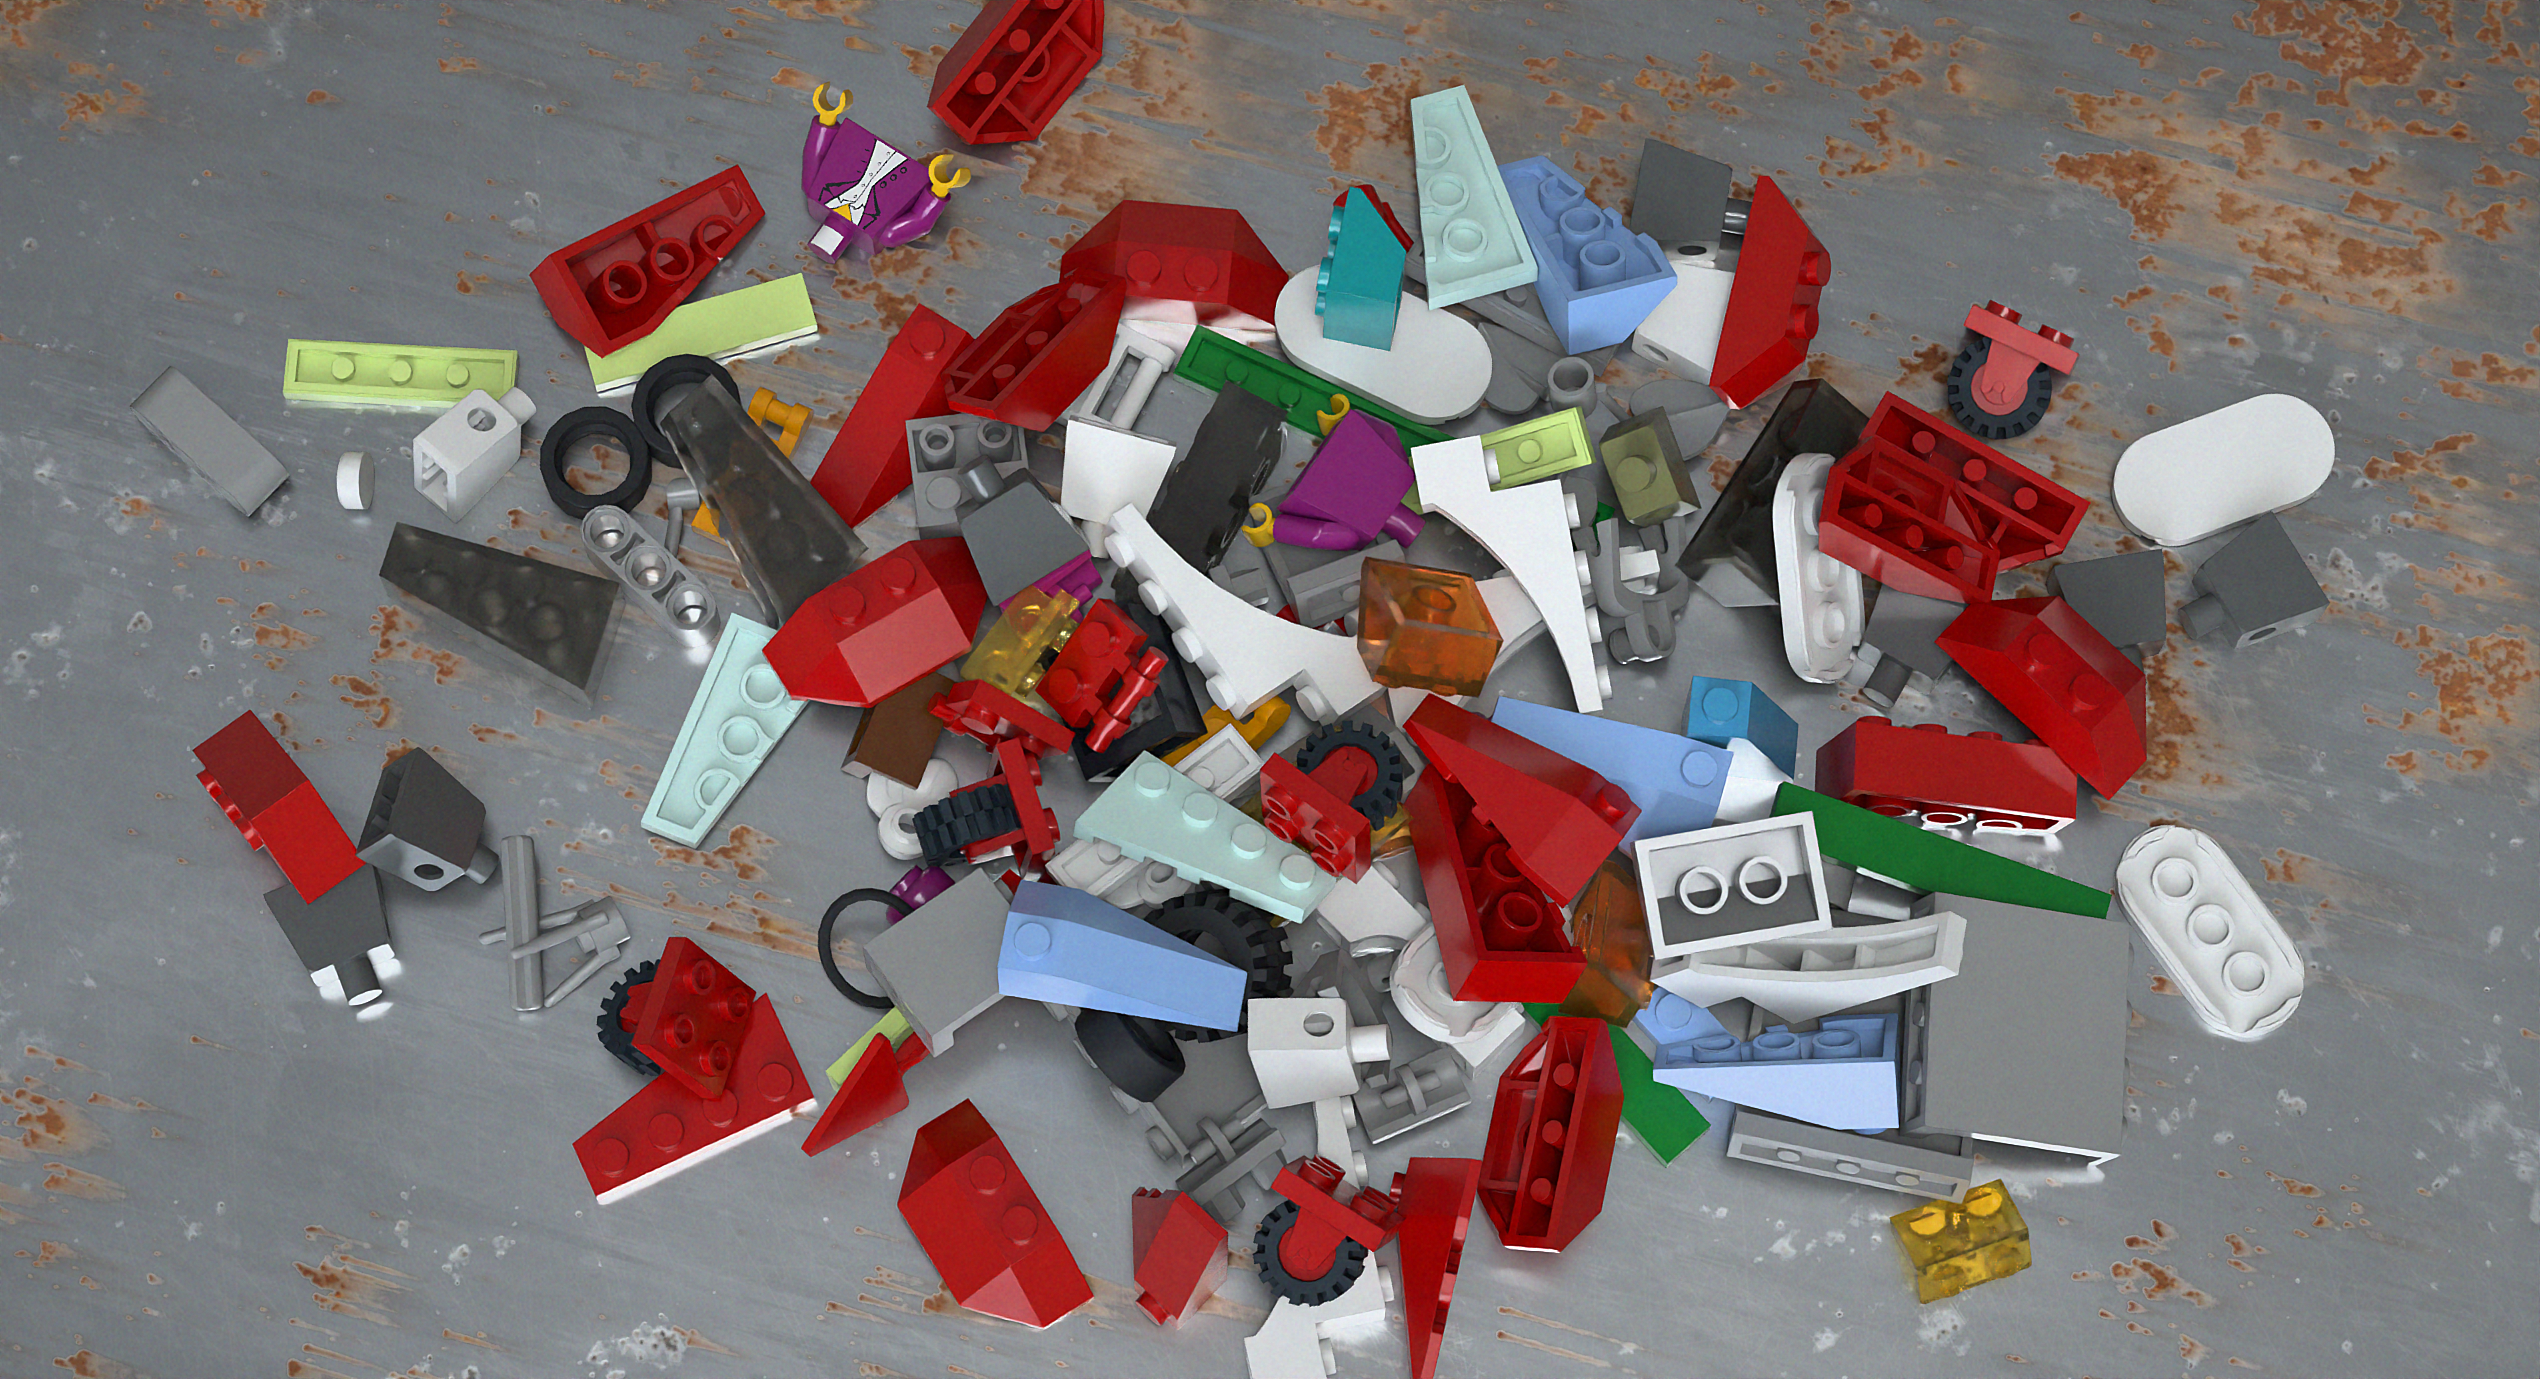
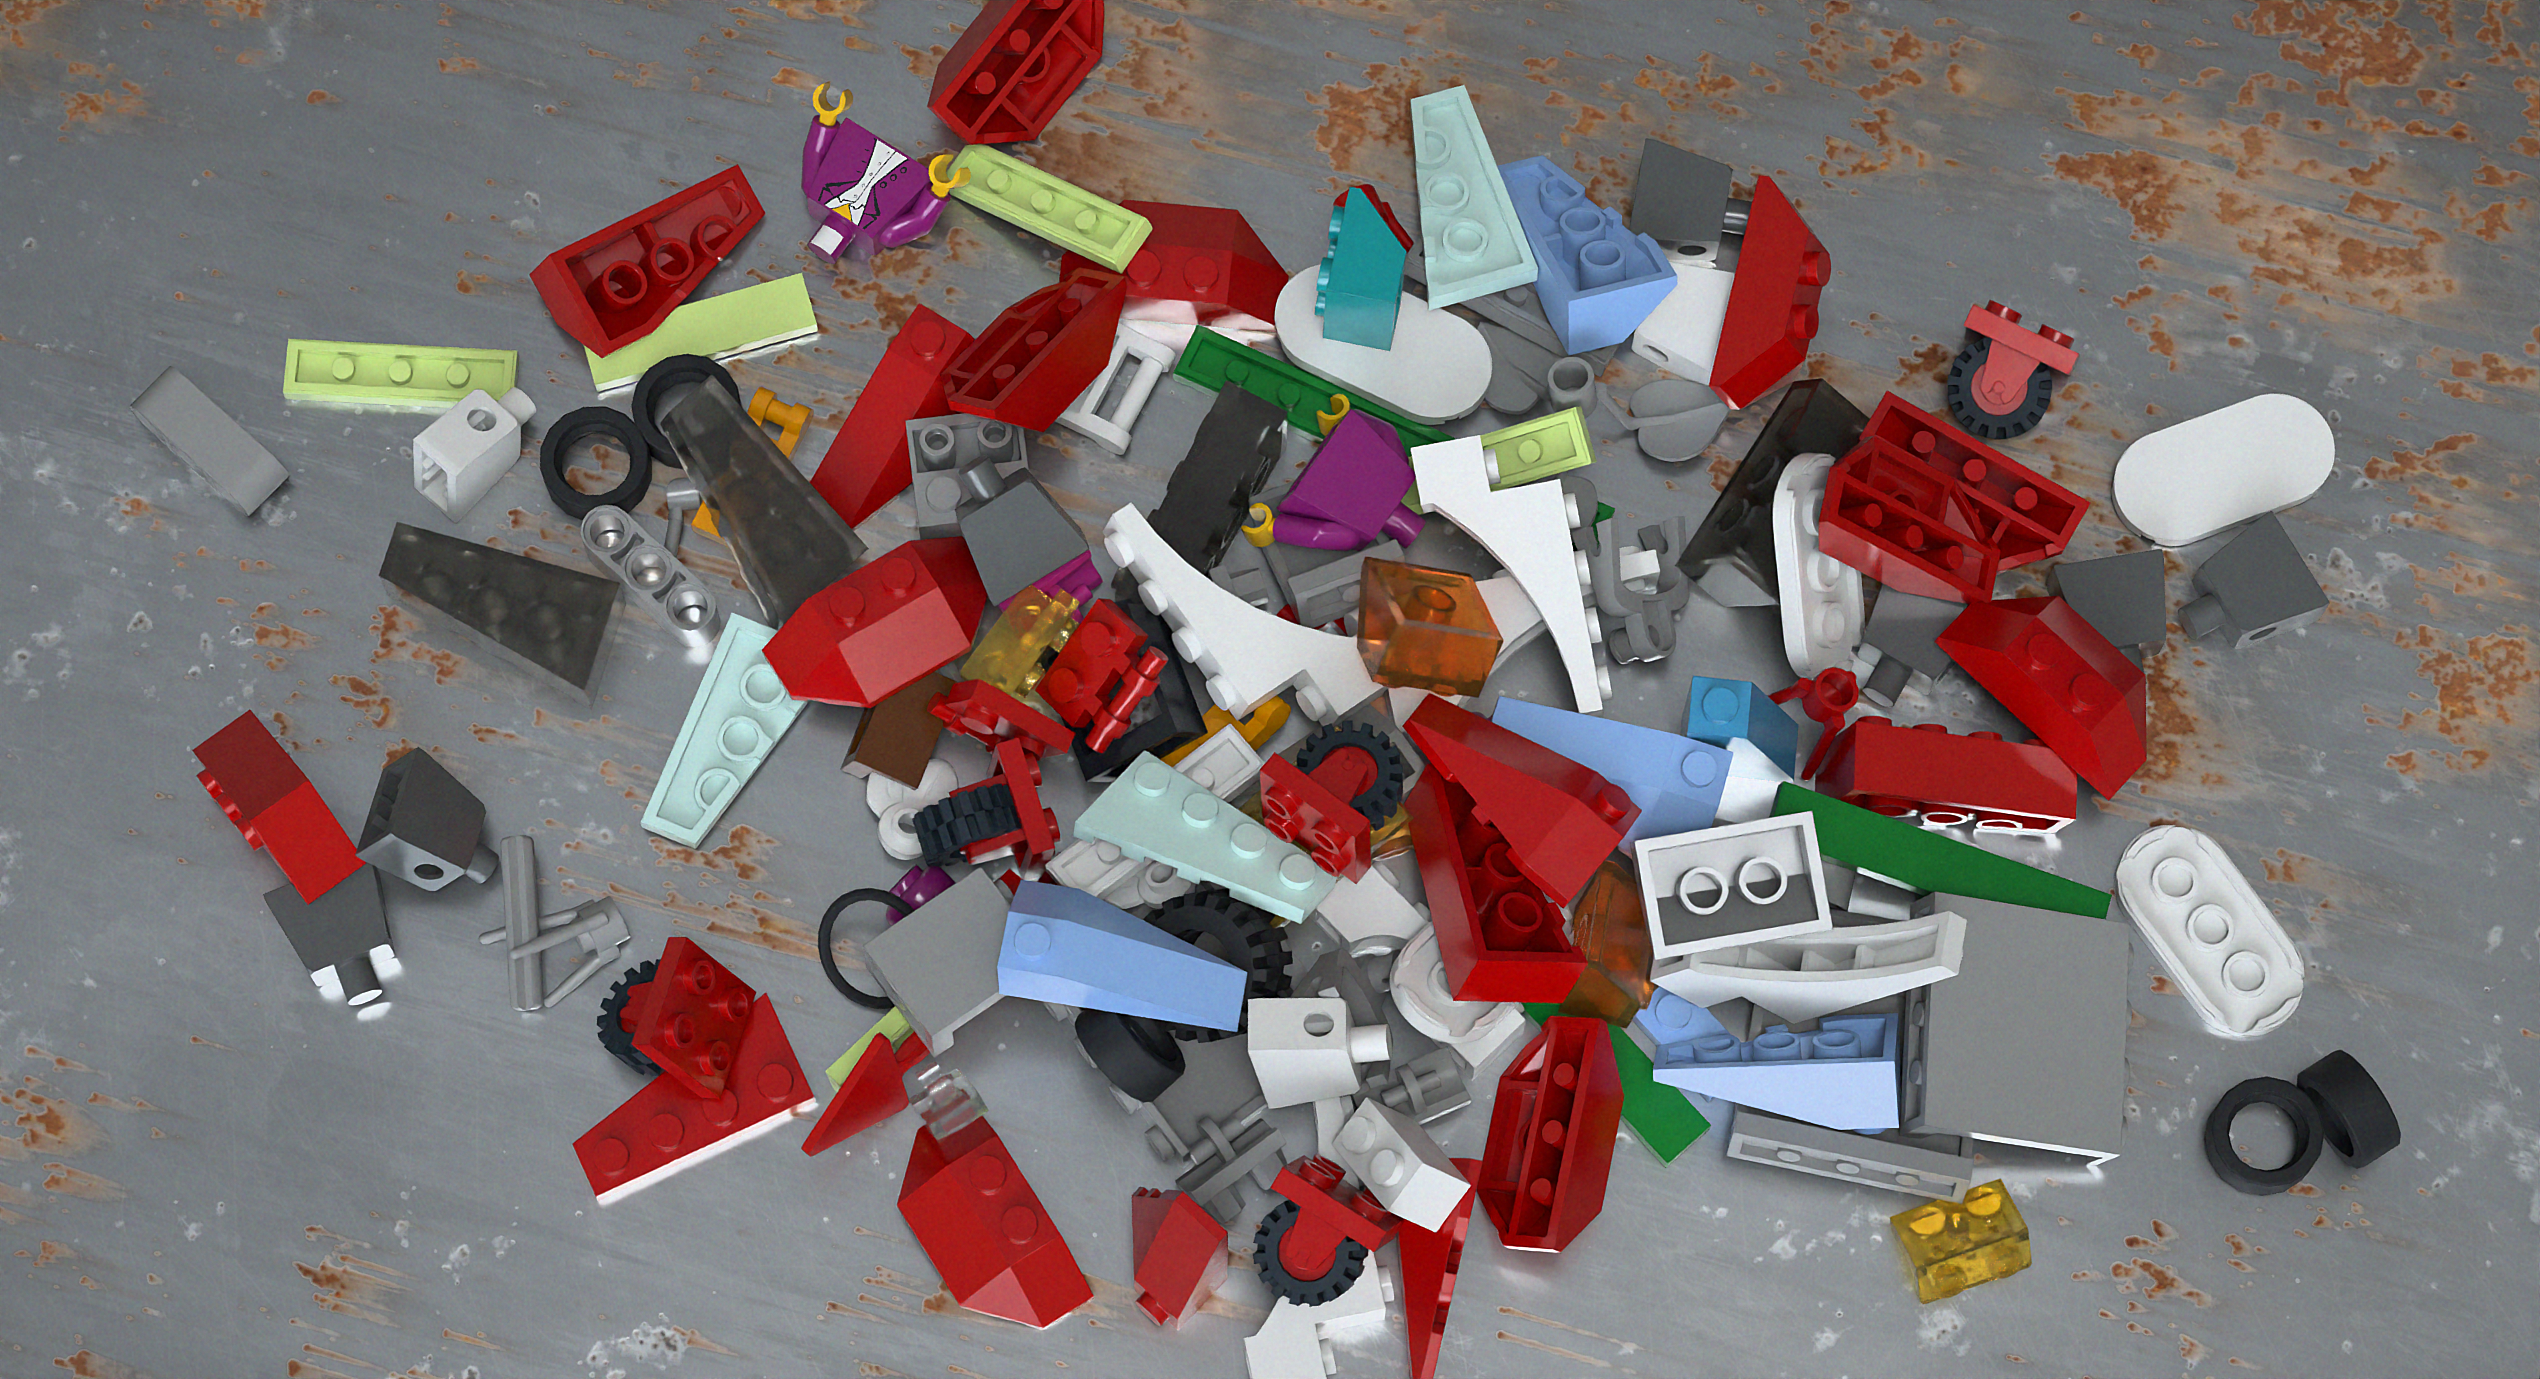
white tile [337,451,374,509] -> none
white torso [1061,415,1177,559] -> none
olive torso [1599,406,1702,528] -> none
none -> clear tile [908,1061,989,1143]
none -> yellowish green tile [946,144,1153,274]
none -> white brick [1331,1097,1471,1232]
none -> red plant [1767,667,1859,781]
none -> black tyre [2205,1076,2324,1196]
none -> black tyre [2297,1050,2401,1169]

